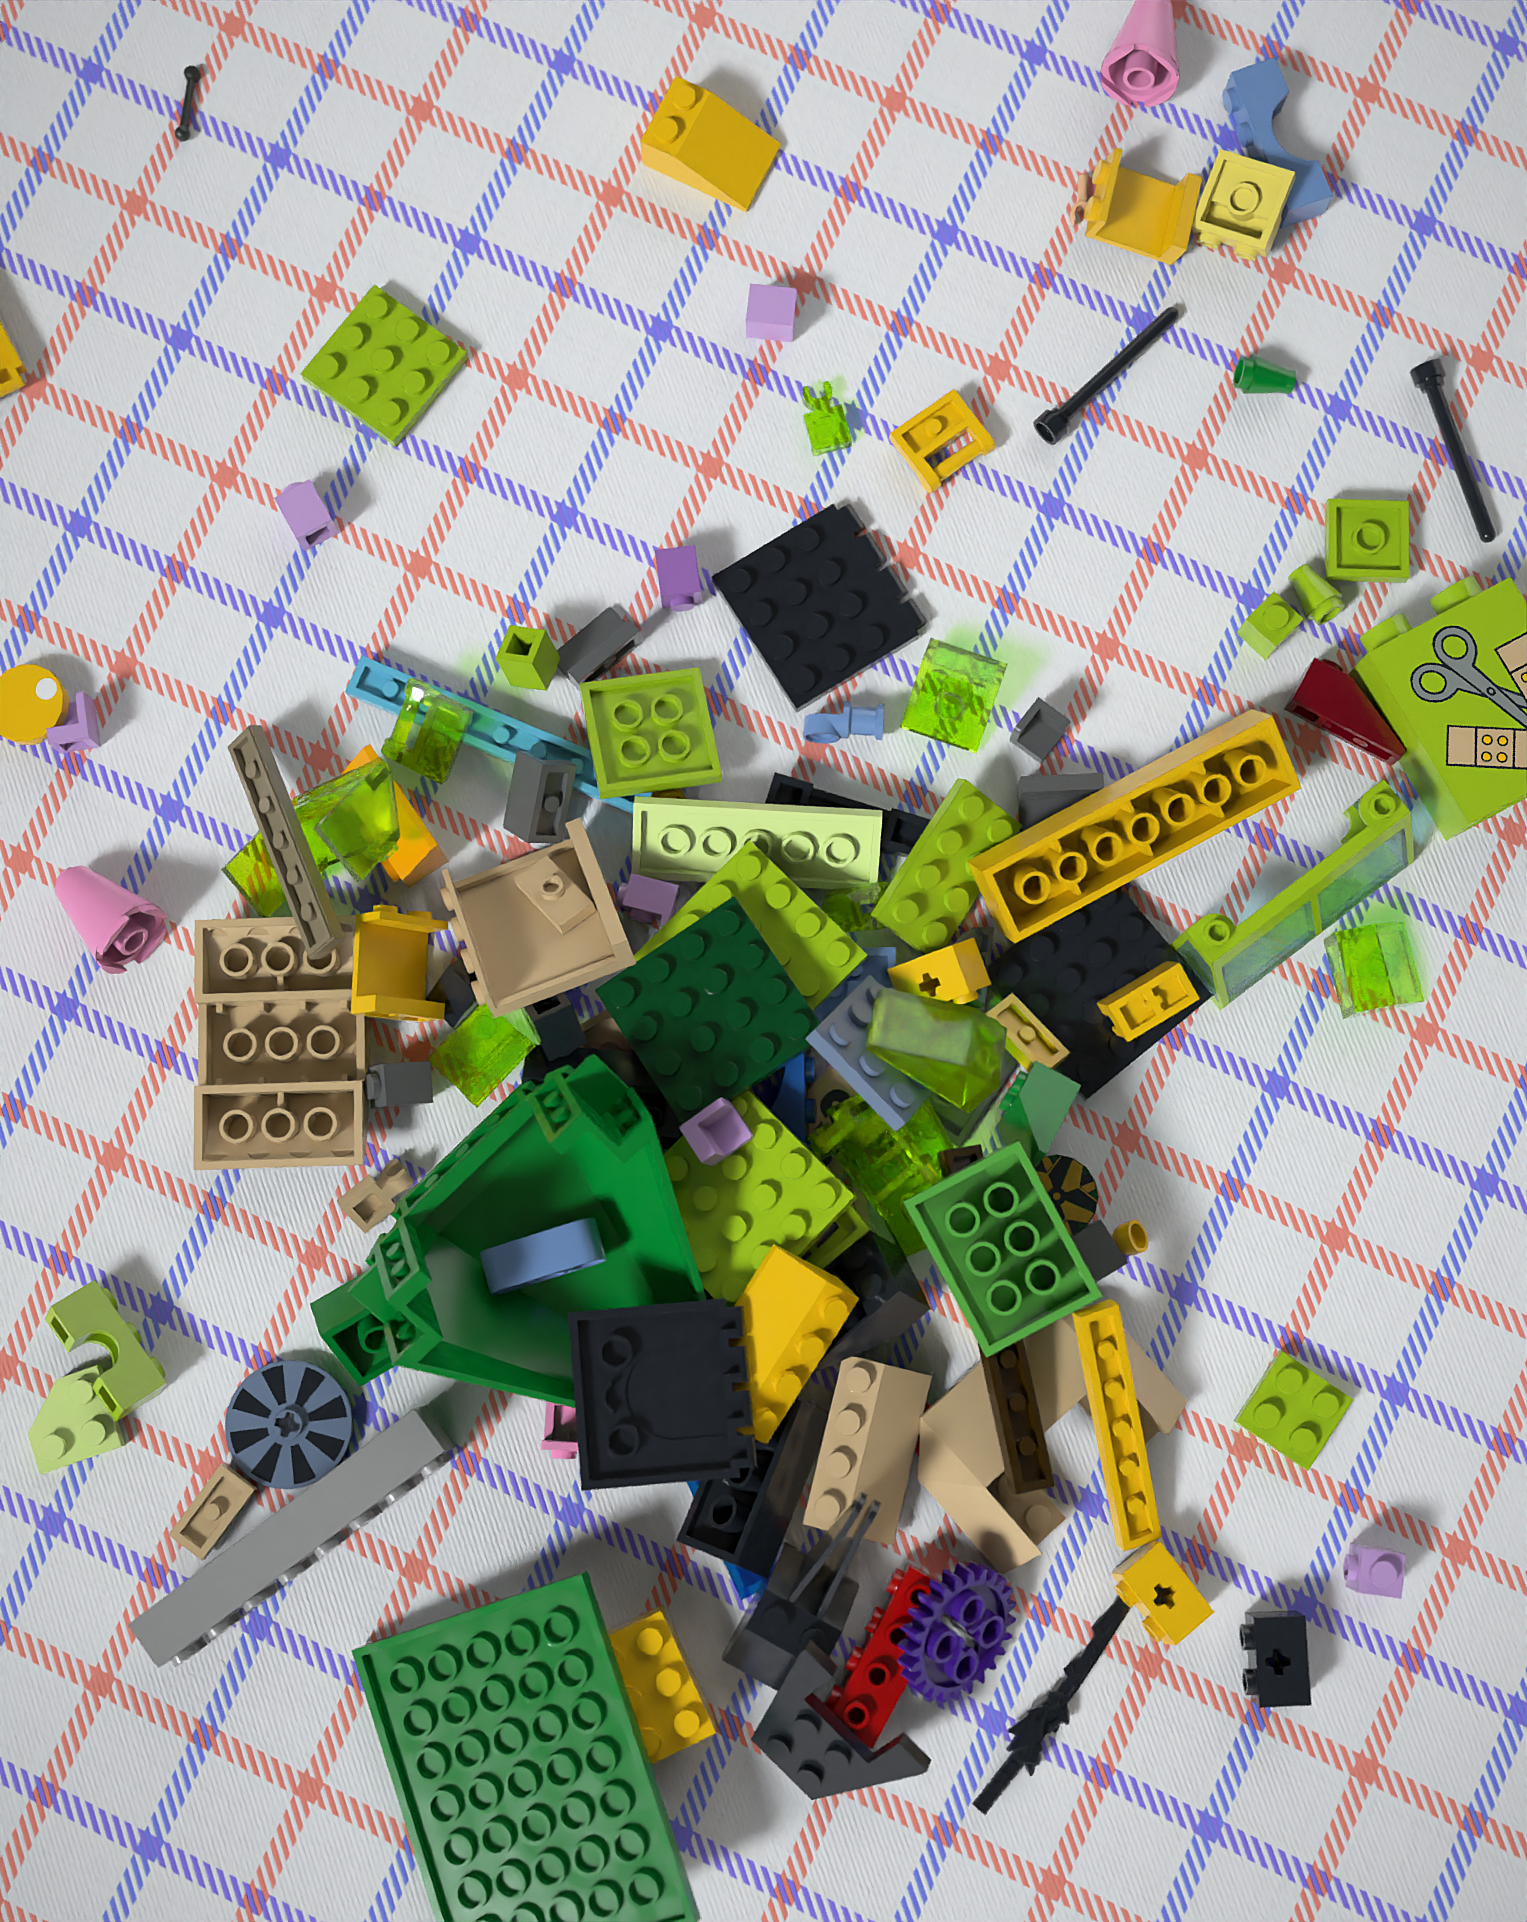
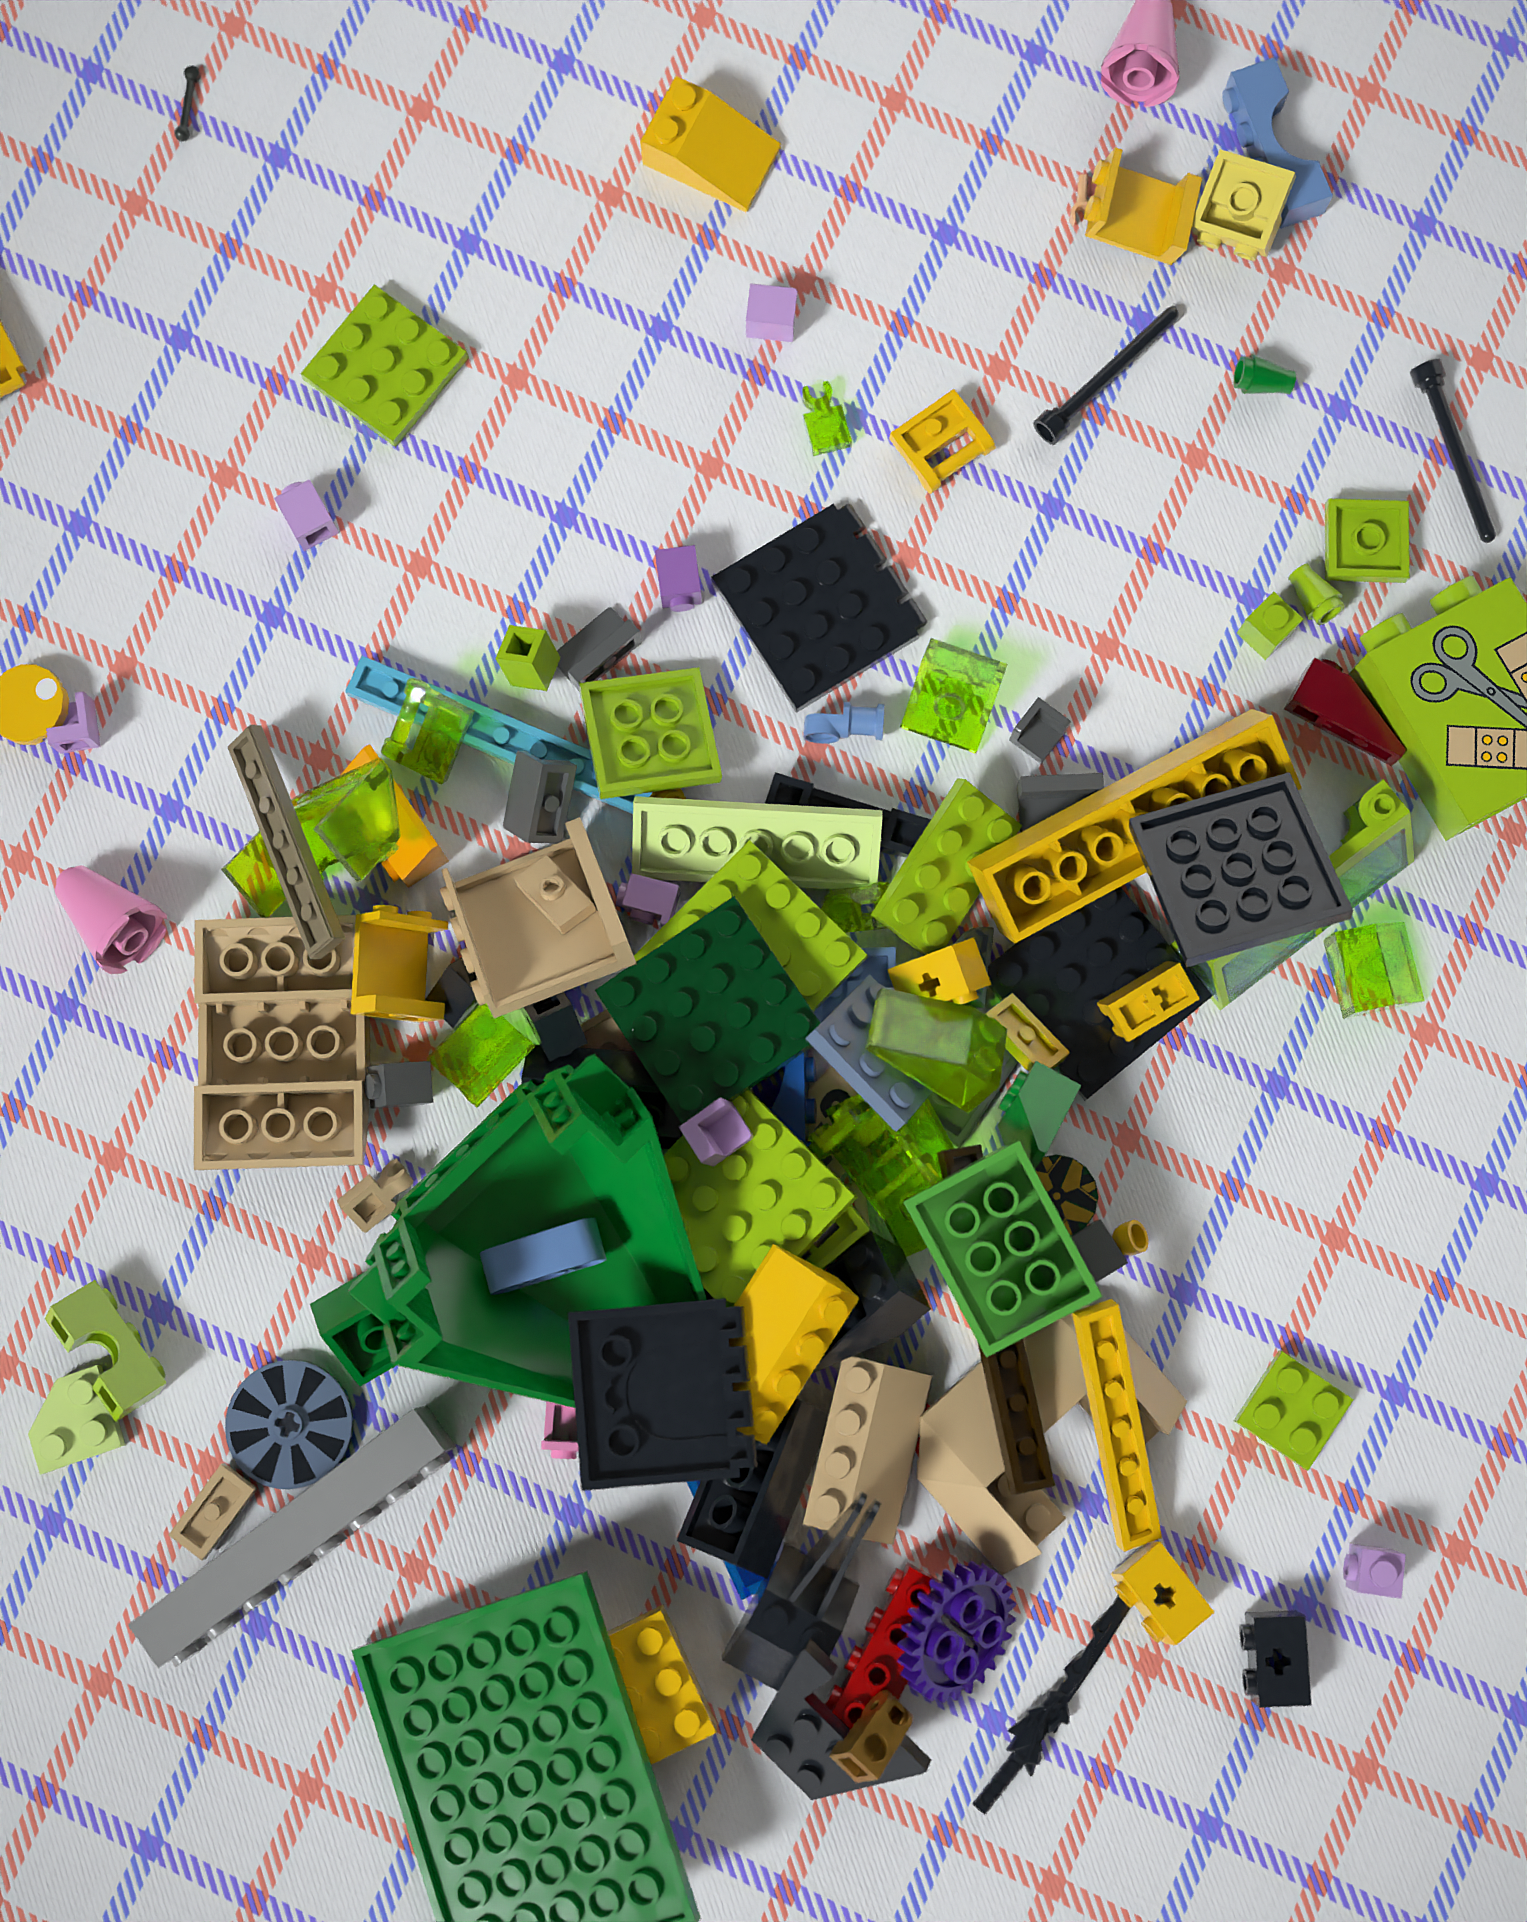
none -> pearl gold leg [829,1690,913,1783]
none -> black plate [1129,772,1353,967]

